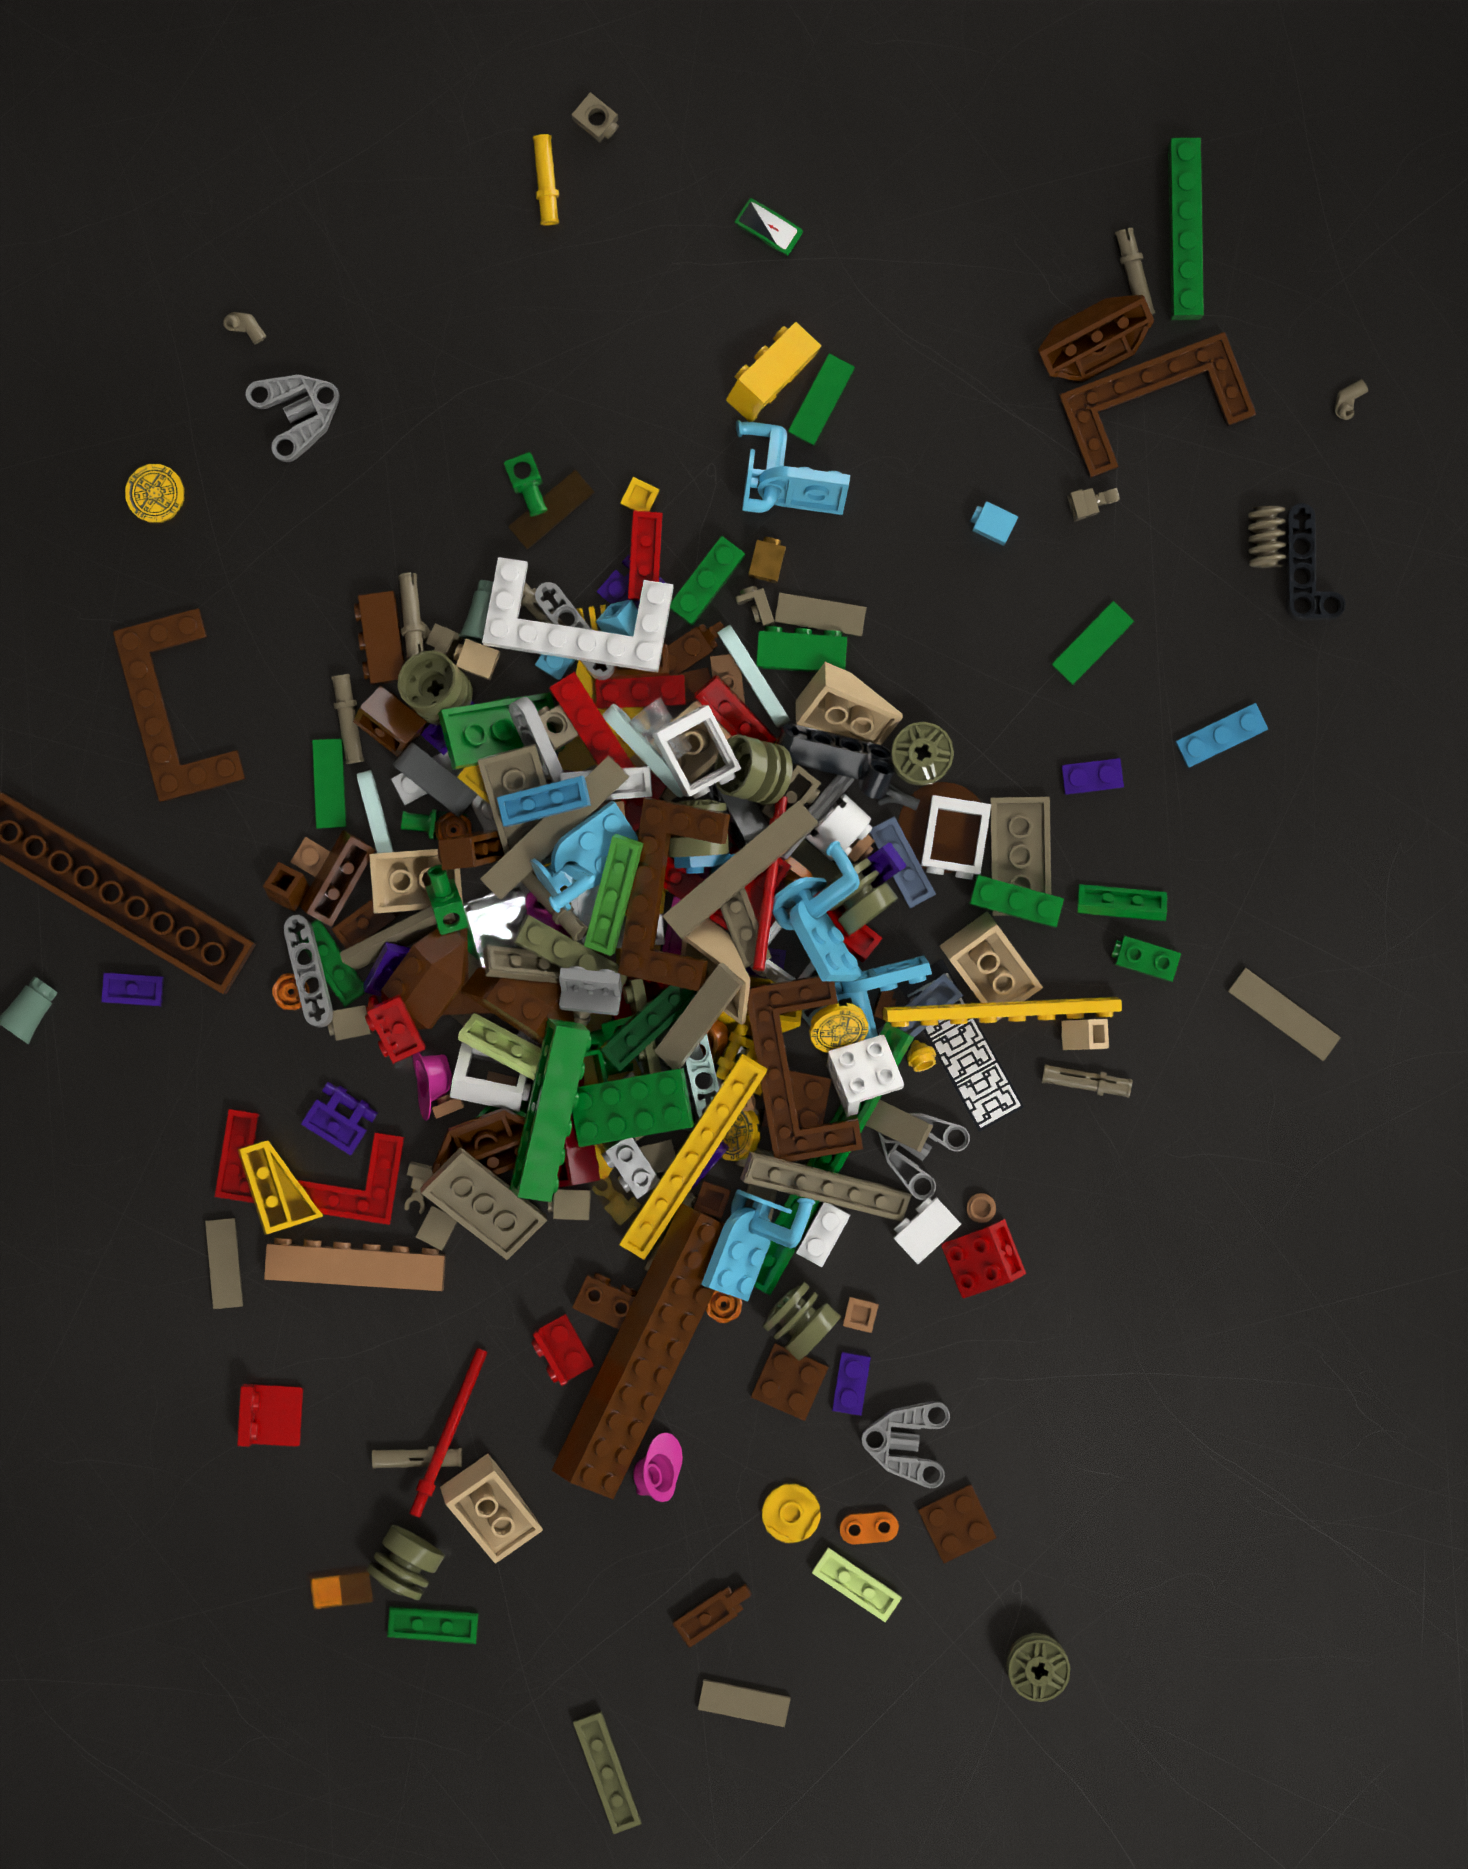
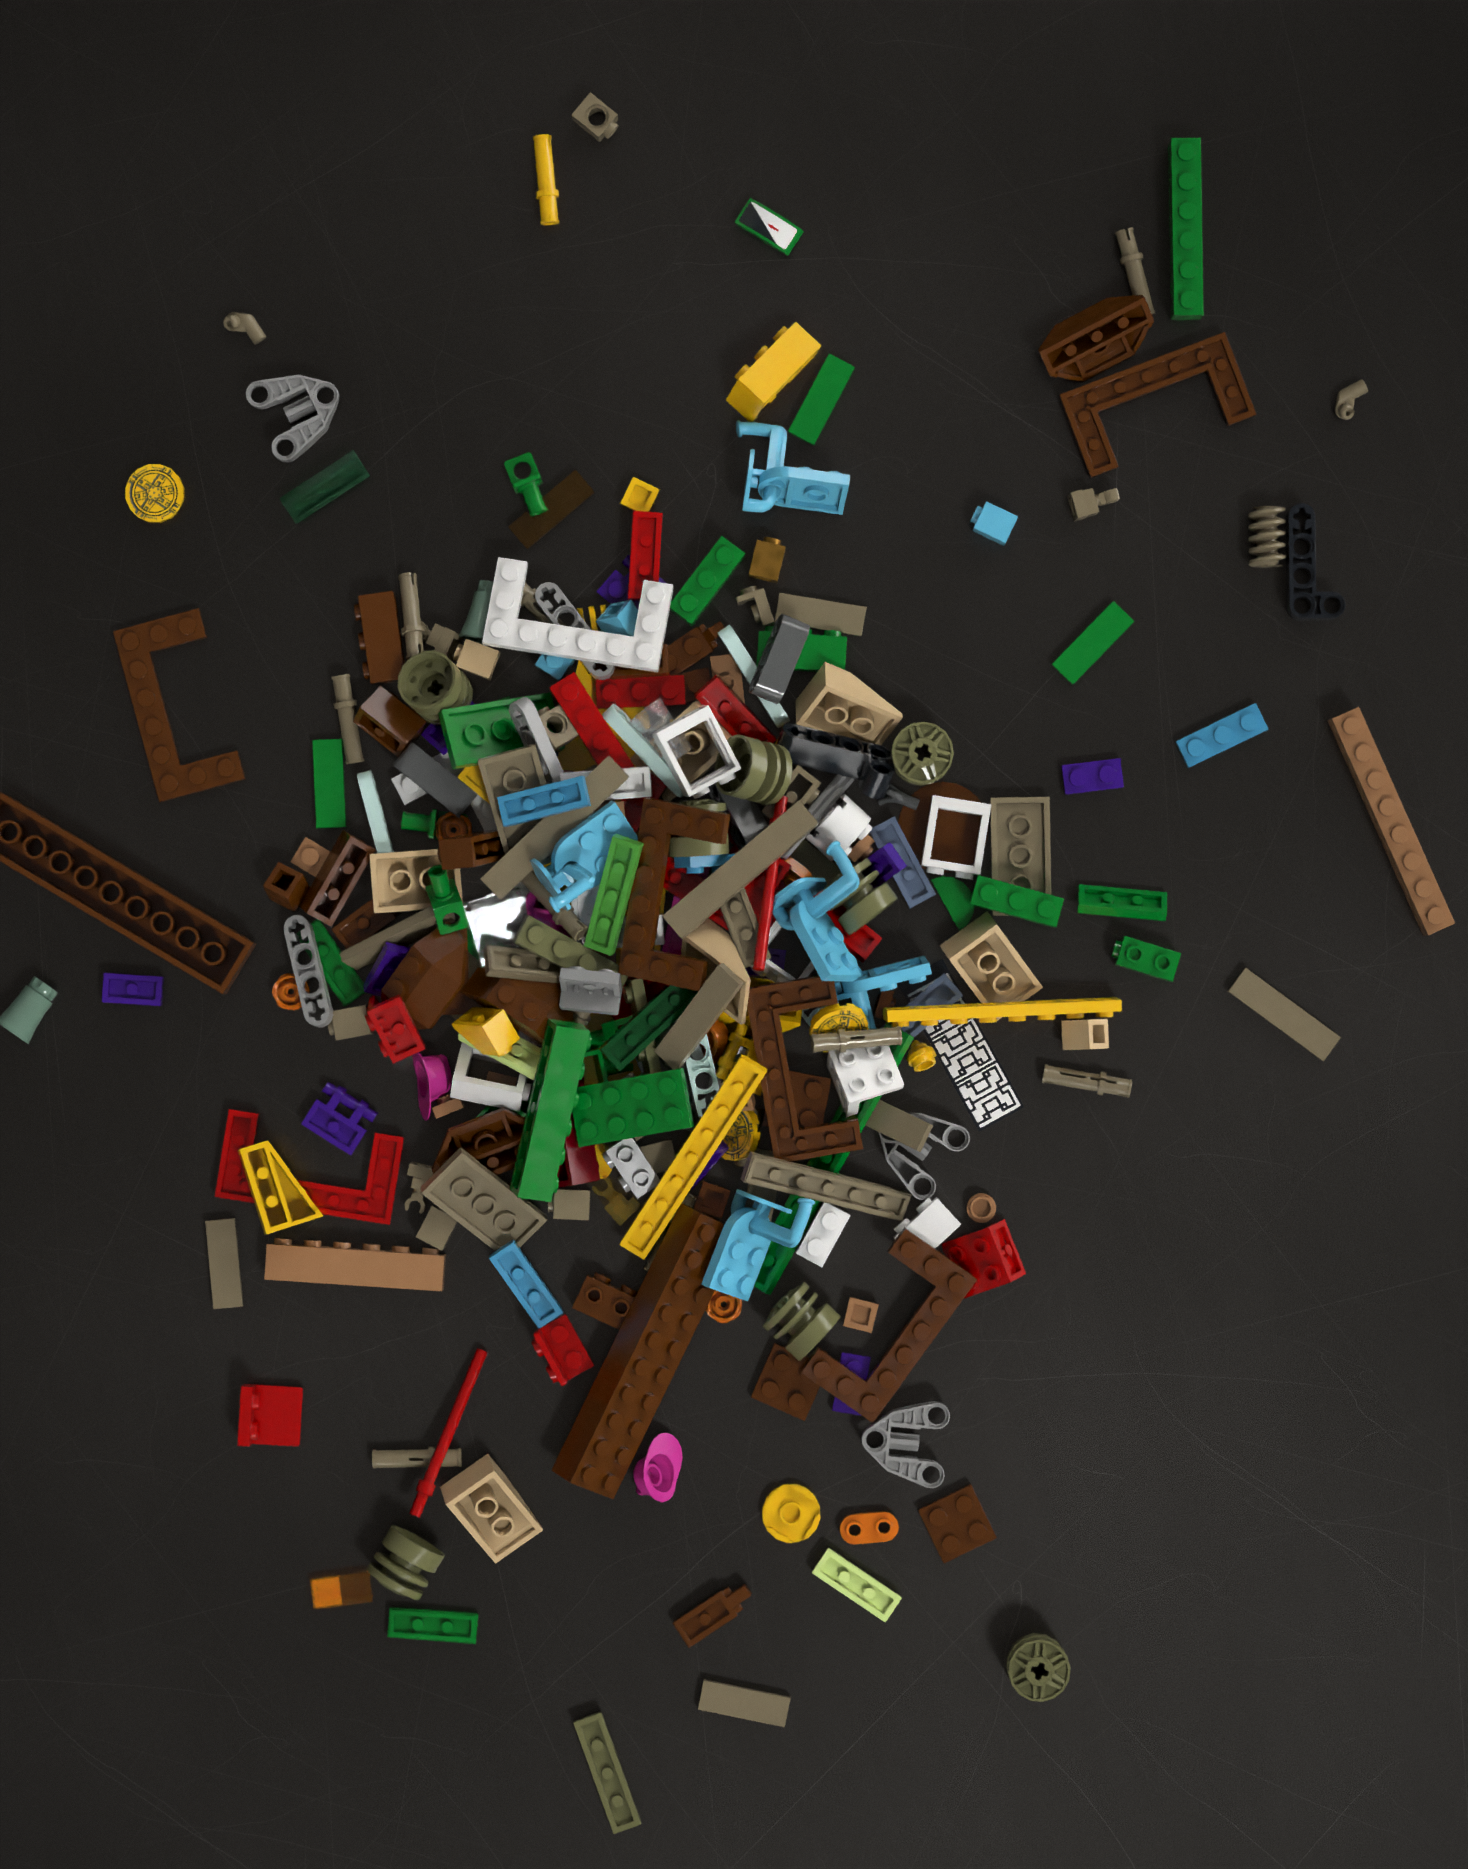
none -> clear green plate [279,450,370,524]
none -> yellow slope [452,1007,520,1057]
none -> dark azure plate [489,1239,563,1329]
none -> dark grey beam [749,613,810,704]
none -> reddish brown plate [800,1227,977,1423]
none -> dark tan pin [811,1026,902,1053]
none -> green tile [931,876,974,931]
none -> medium nougat brick [1328,707,1455,936]

